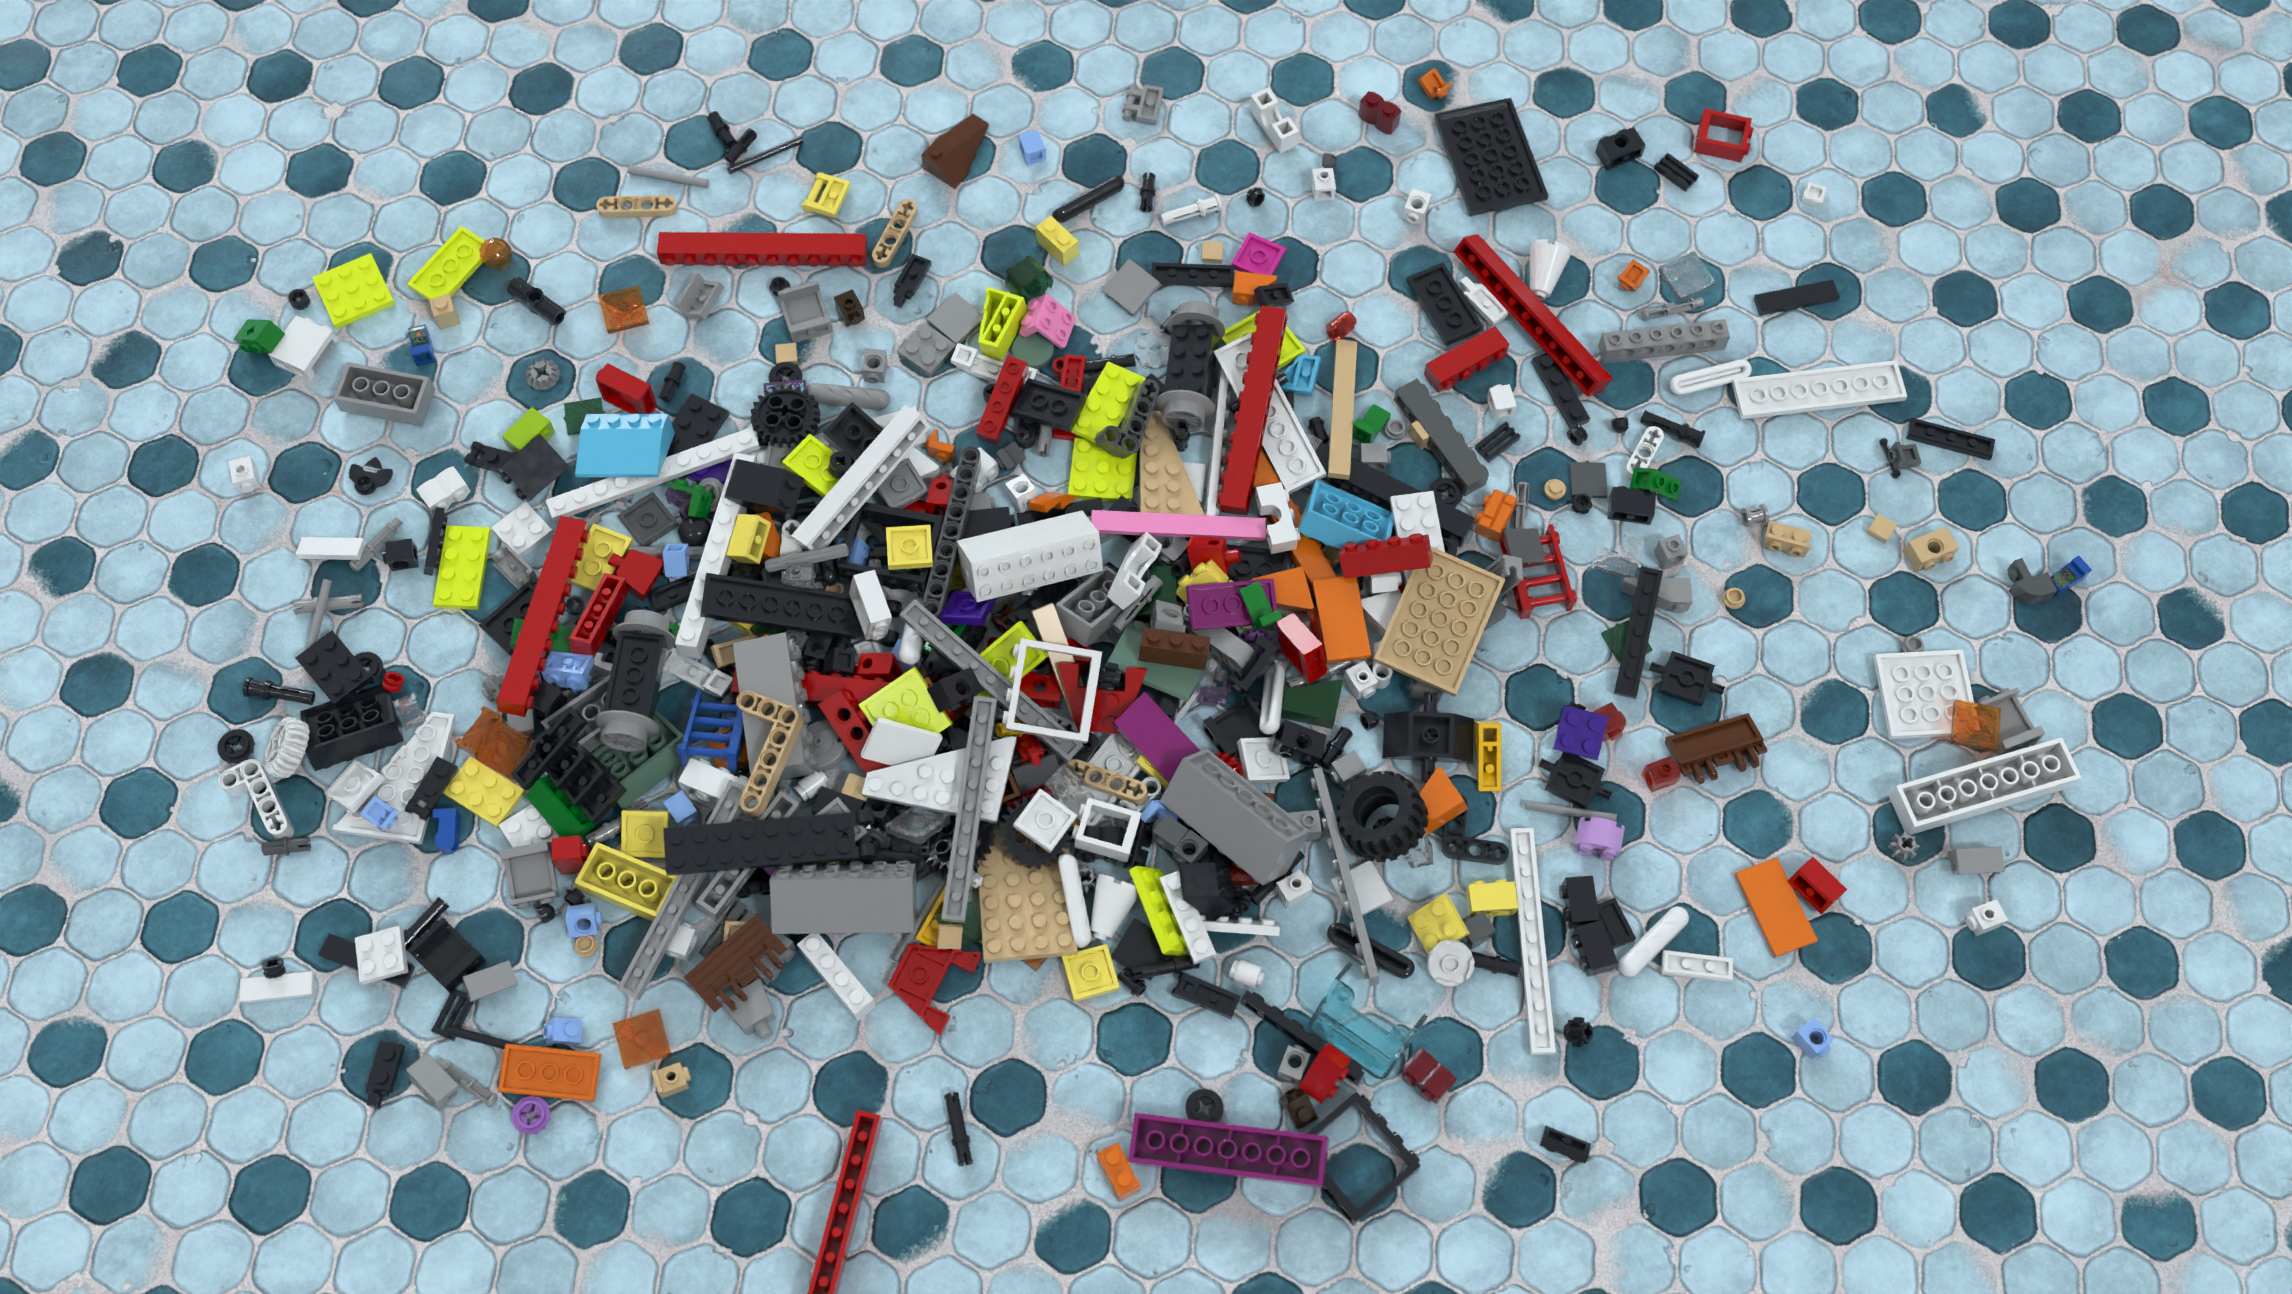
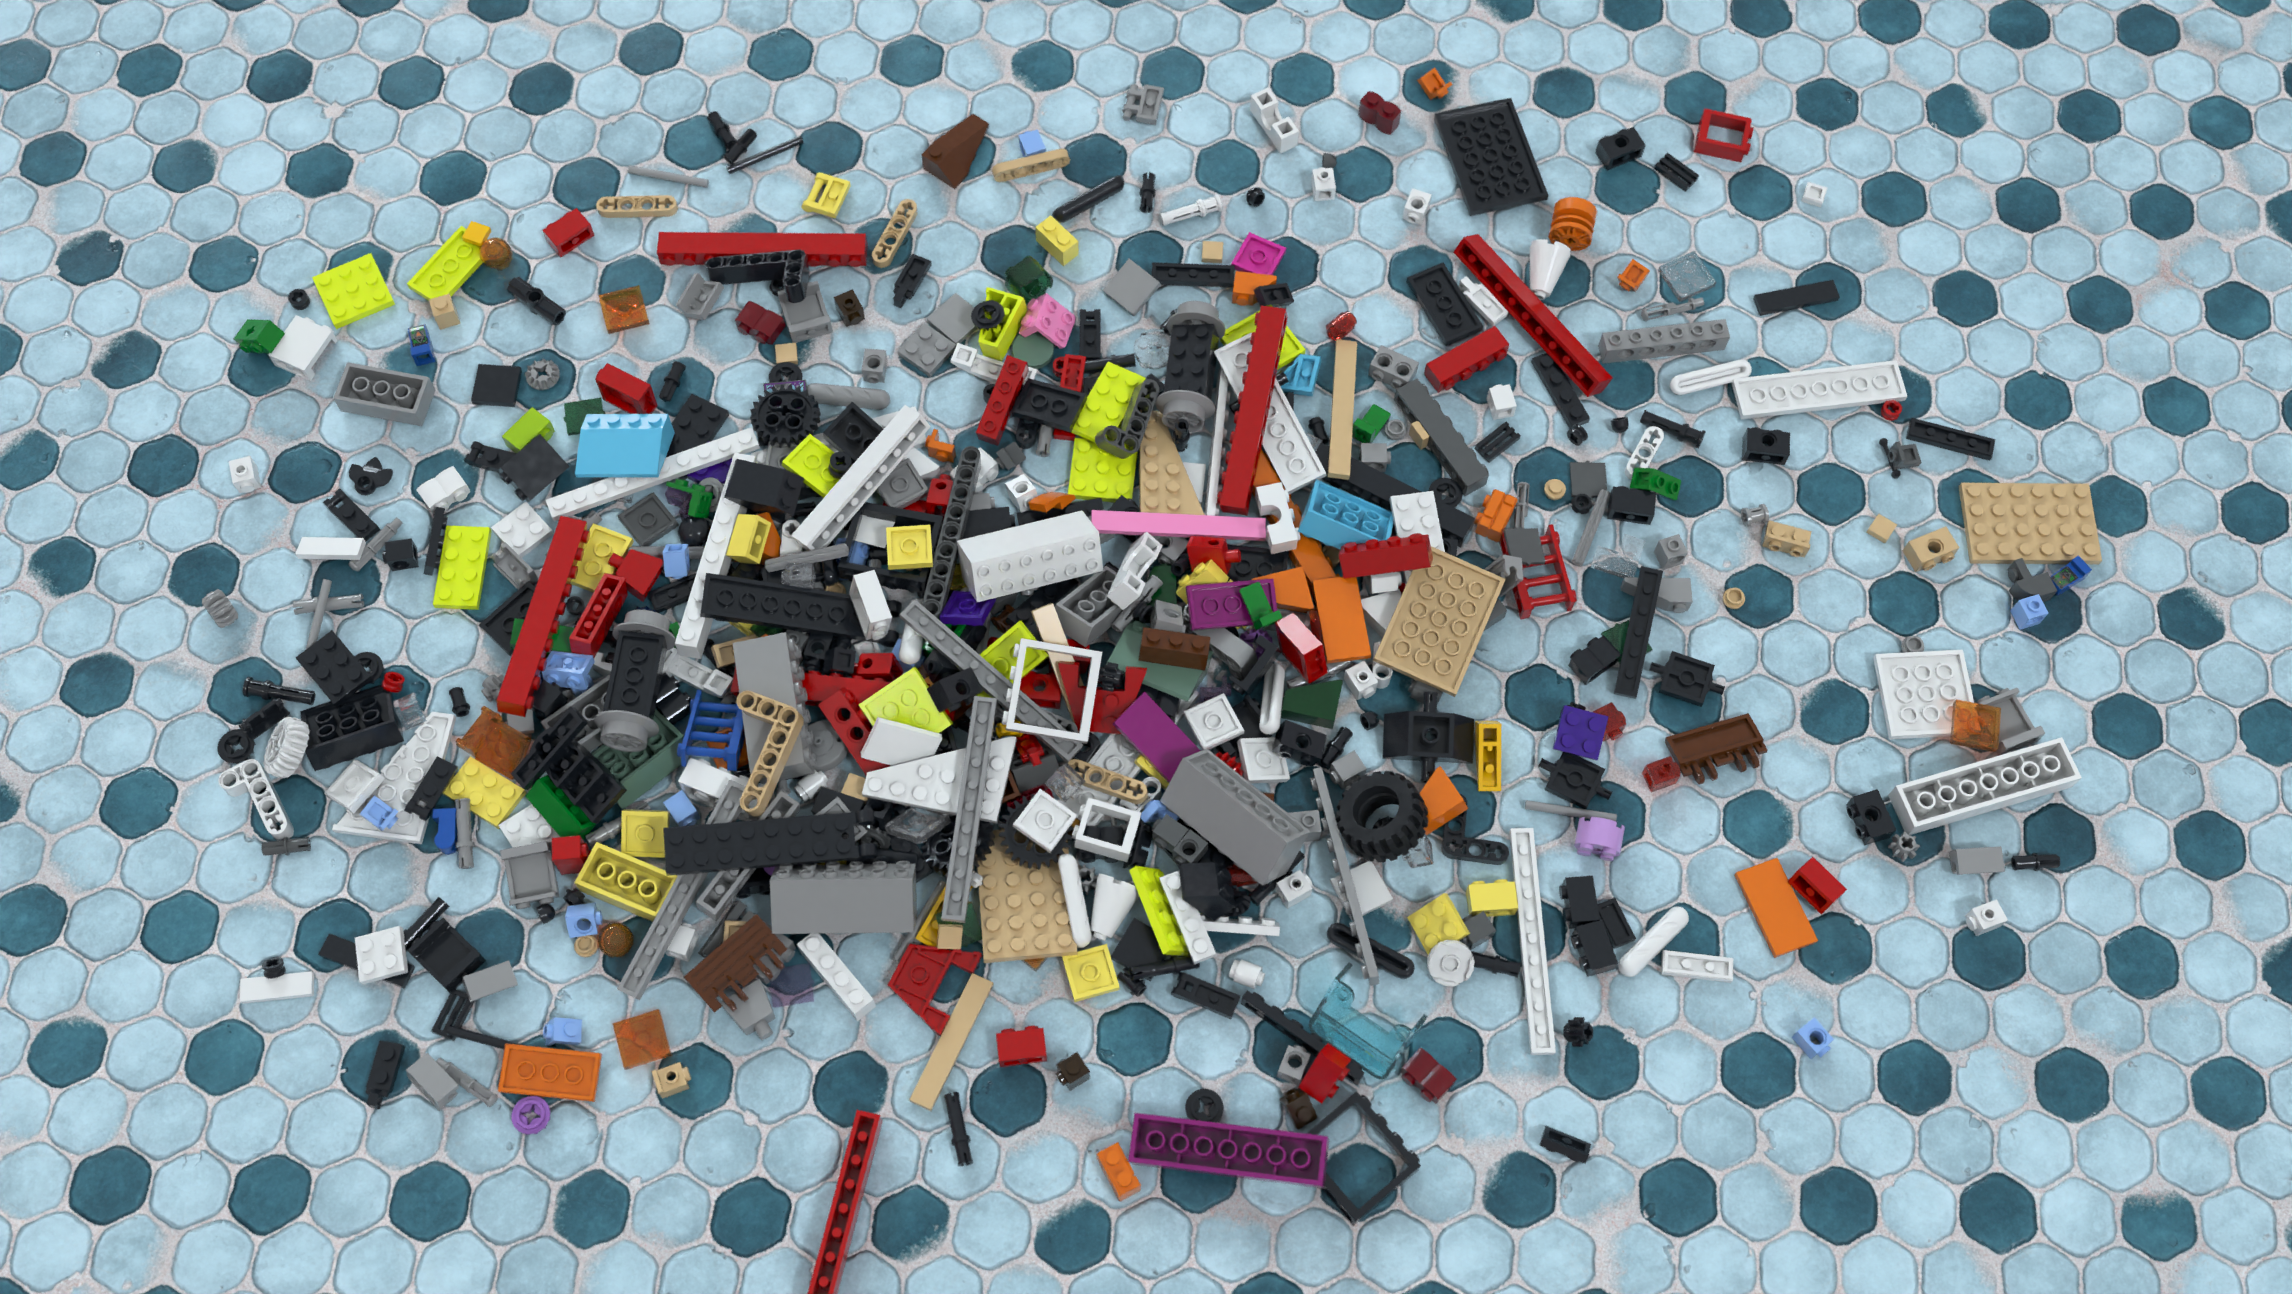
none -> light grey gear [202,589,238,628]
none -> black hinge [238,698,290,741]
none -> black plate [322,488,380,542]
none -> black pin [449,687,470,717]
none -> light grey pin [455,798,475,869]
none -> yellow tile [462,221,491,247]
none -> black tile [471,364,522,407]
none -> red brick [542,208,595,258]
none -> clear orange hair [597,922,634,958]
none -> black brick [656,673,691,725]
none -> black beam [705,250,810,303]
none -> dark red brick [735,301,786,345]
none -> piece [769,963,815,1008]
none -> white sticker [845,515,895,548]
none -> tan tile [909,973,994,1111]
none -> black gear [971,300,1005,331]
none -> tan beam [992,149,1070,182]
none -> red brick [996,1026,1047,1067]
none -> dark brown brick [1056,1052,1090,1091]
none -> black plate [1080,309,1101,361]
none -> black bush [1133,601,1154,623]
none -> white tile [1183,693,1244,750]
none -> light grey brick [1368,345,1419,389]
none -> orange wheel [1548,197,1597,251]
none -> black brick [1568,636,1622,685]
none -> light grey axle [1572,489,1611,566]
none -> black brick [1742,427,1790,465]
none -> black brick [1846,789,1896,845]
none -> red bush [1881,400,1902,421]
none -> tan plate [1959,483,2102,564]
none -> light blue brick [2010,594,2048,630]
none -> black axle [2011,853,2060,871]

